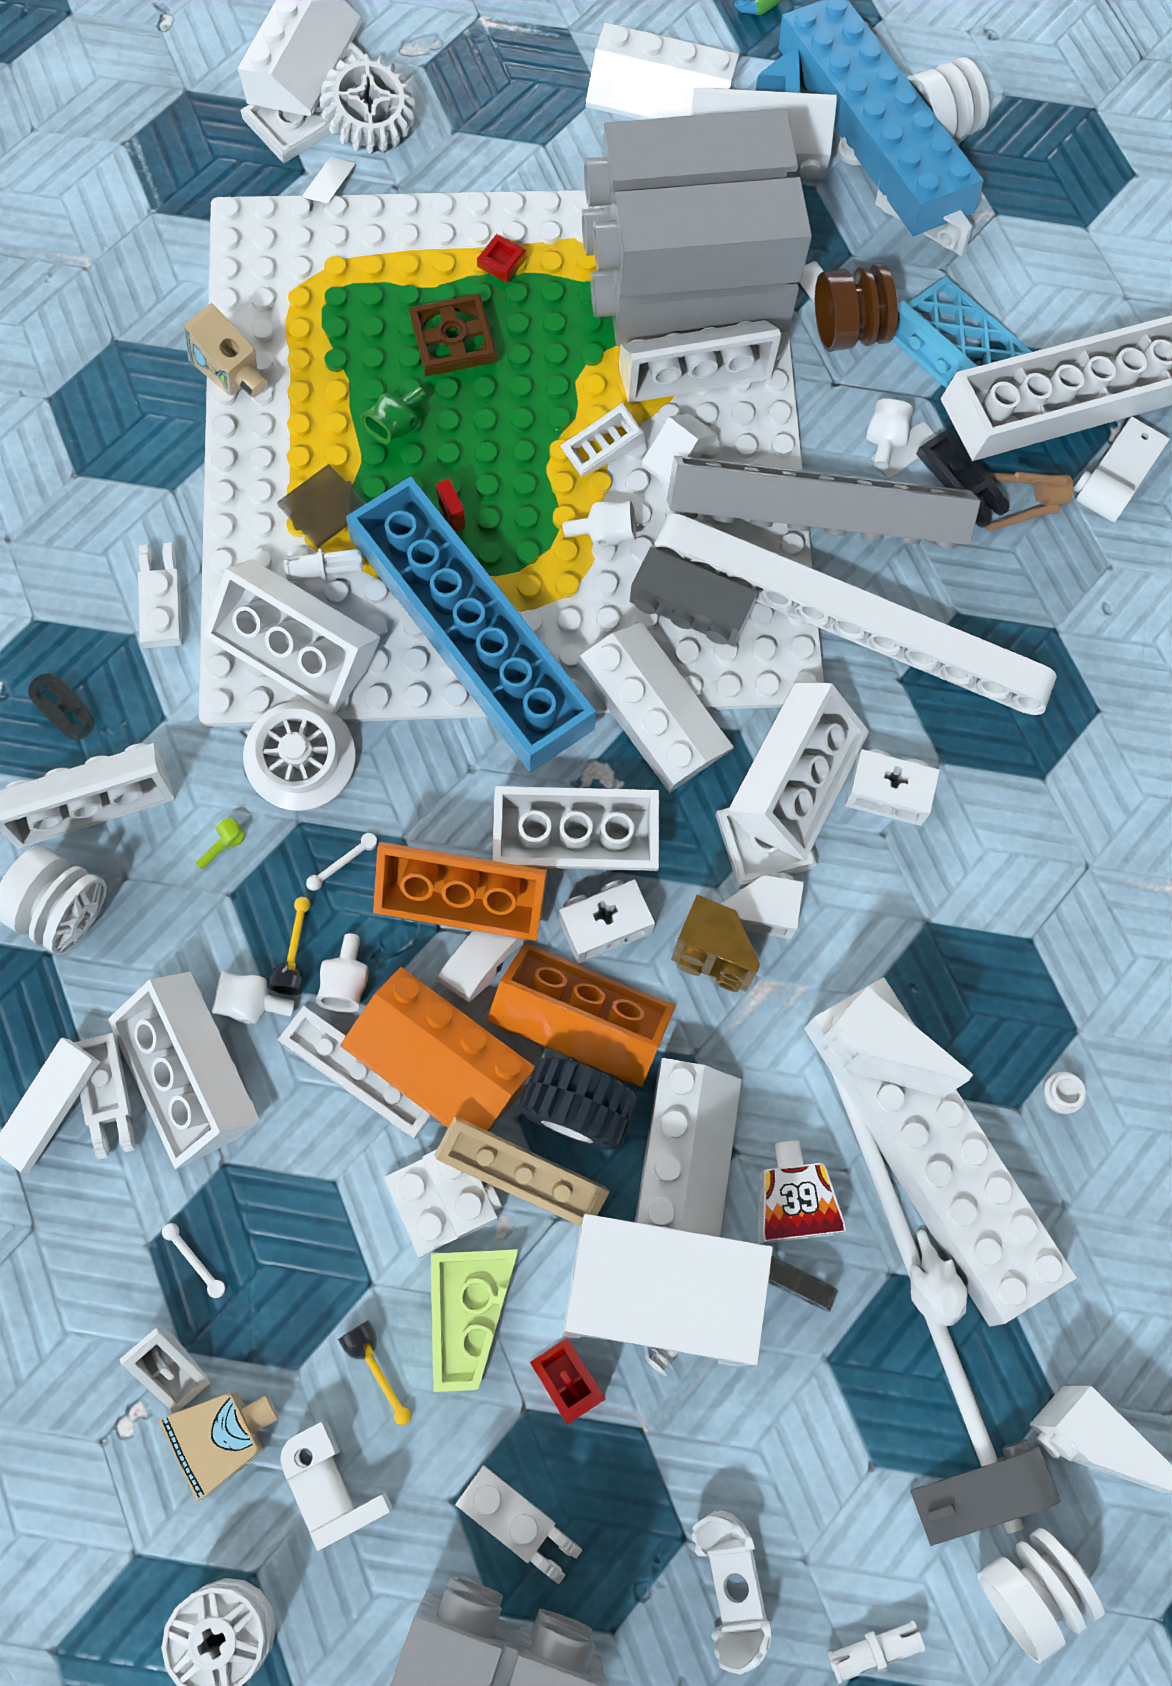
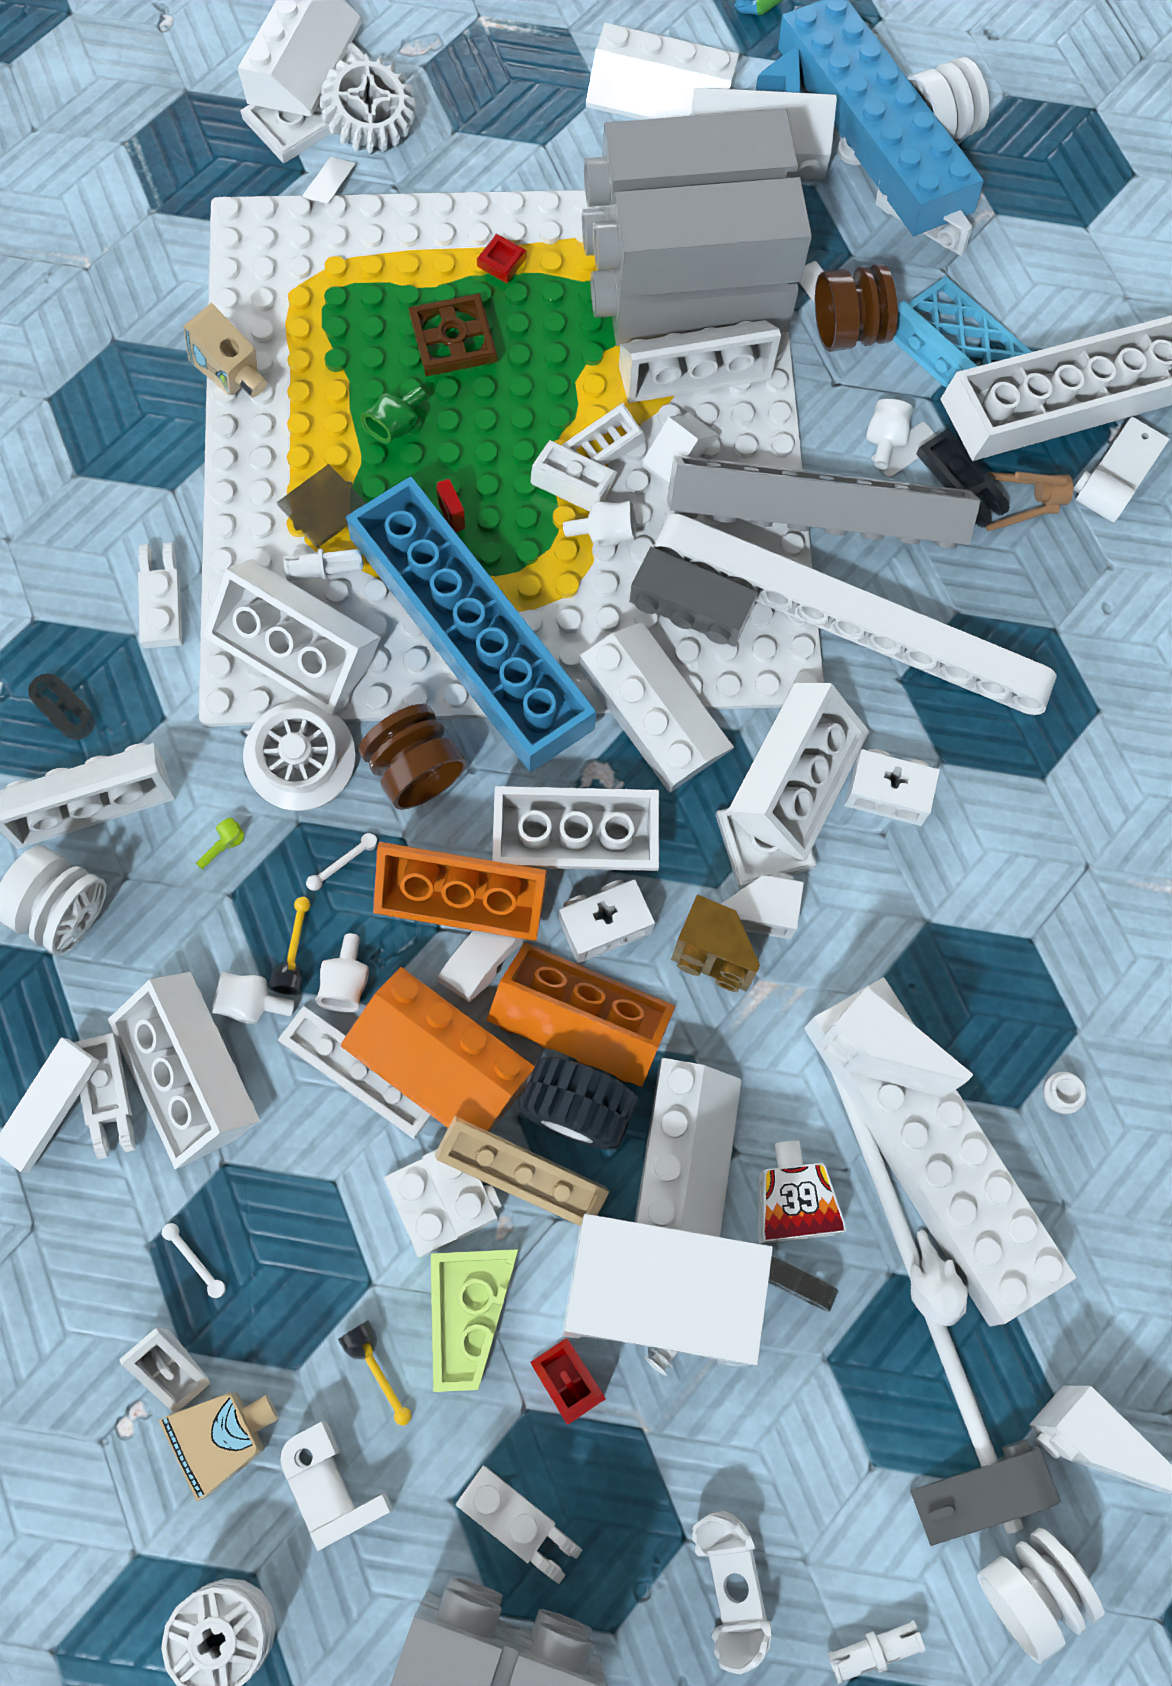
none -> reddish brown wheel [358,704,467,810]
none -> white slope [530,440,617,512]

